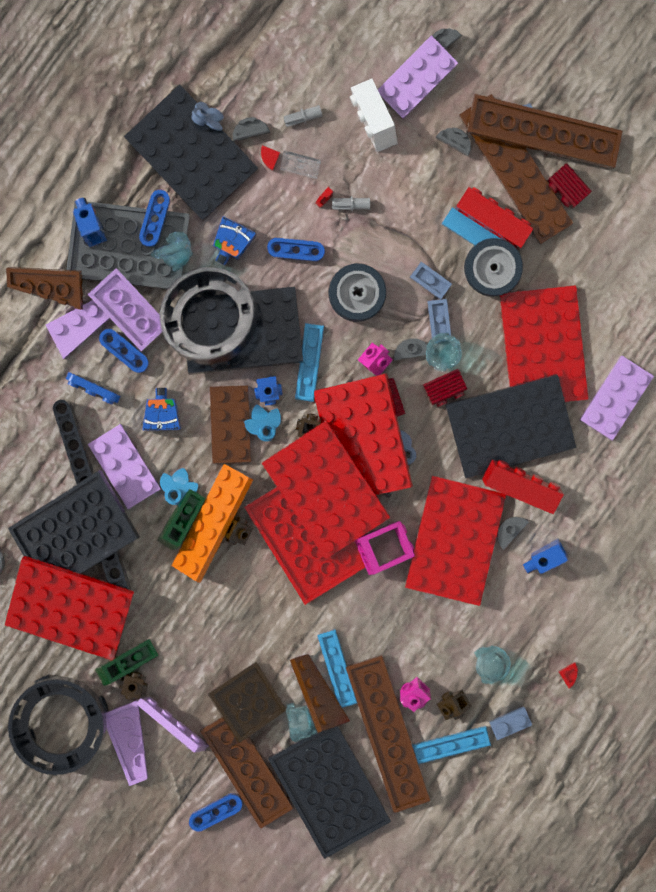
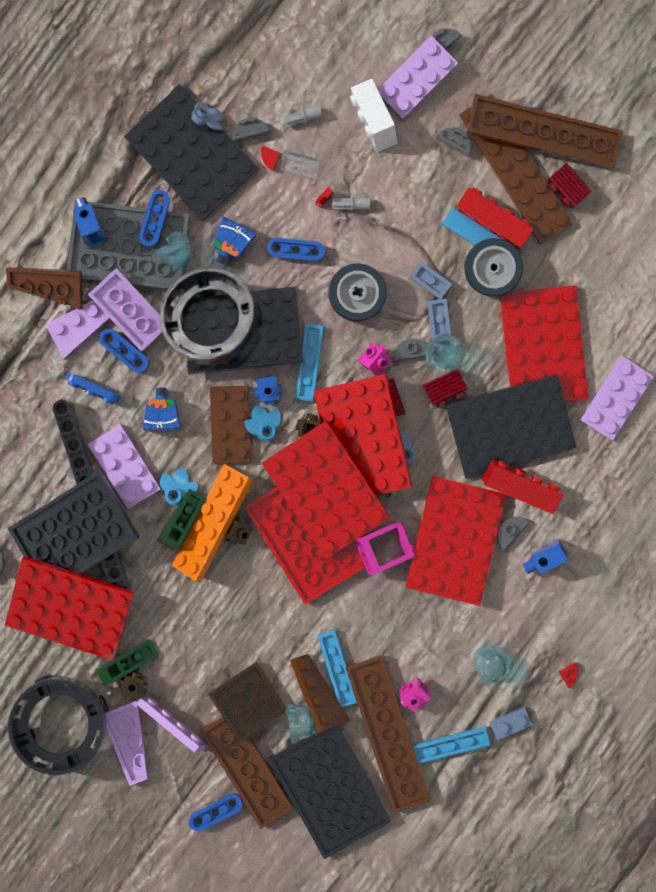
dark brown brick [437,690,472,720] -> none

